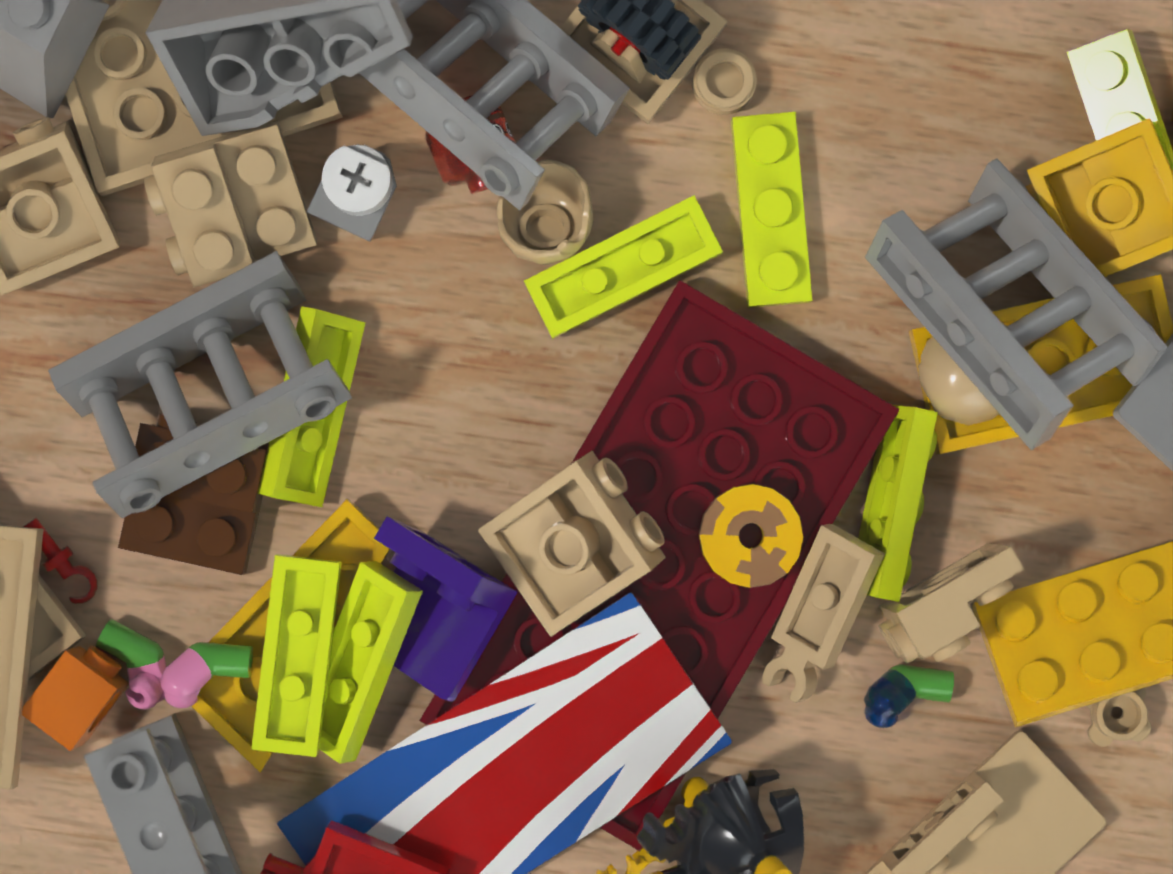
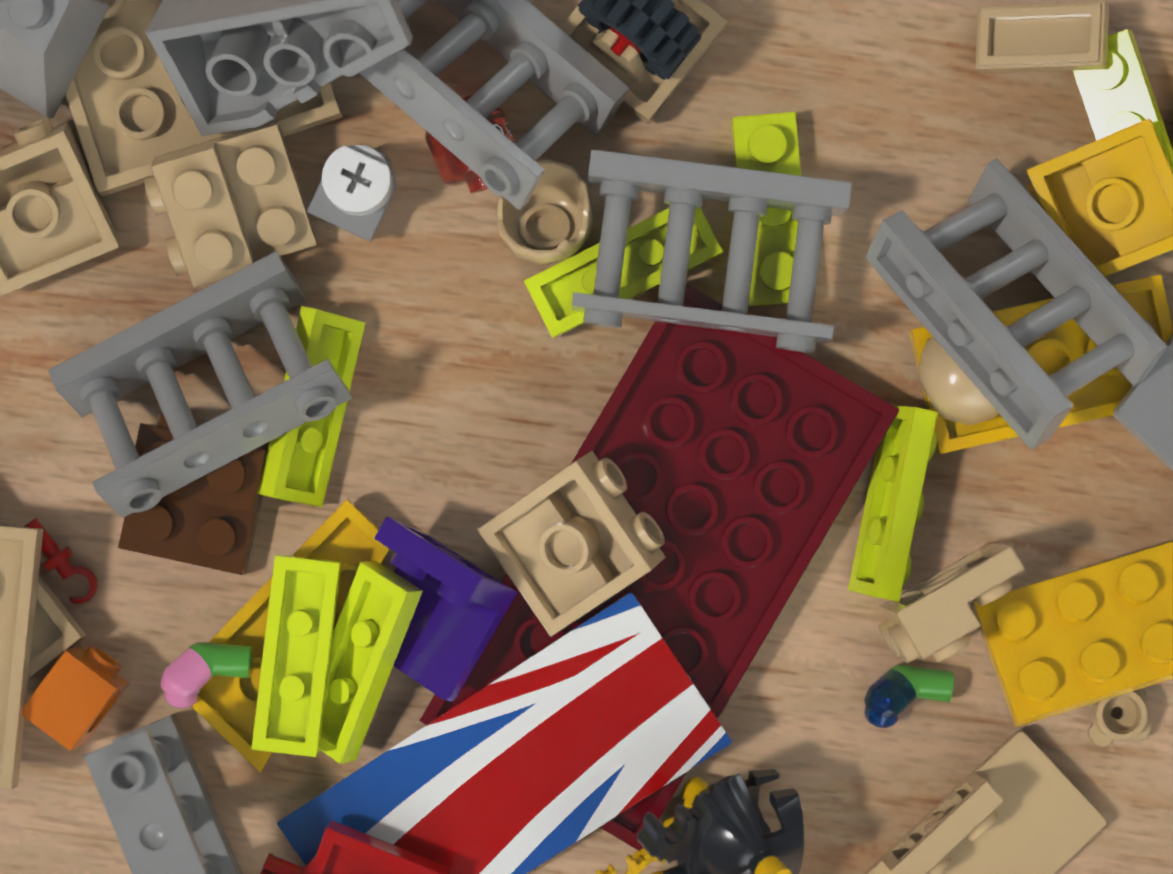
arm [96,619,167,709] -> none
tan tile [692,48,757,115] -> none
yellow piece [699,484,803,588] -> none
tan plate [762,524,885,703] -> none
none -> light grey fence [572,149,852,352]
none -> tan tile [975,1,1110,73]

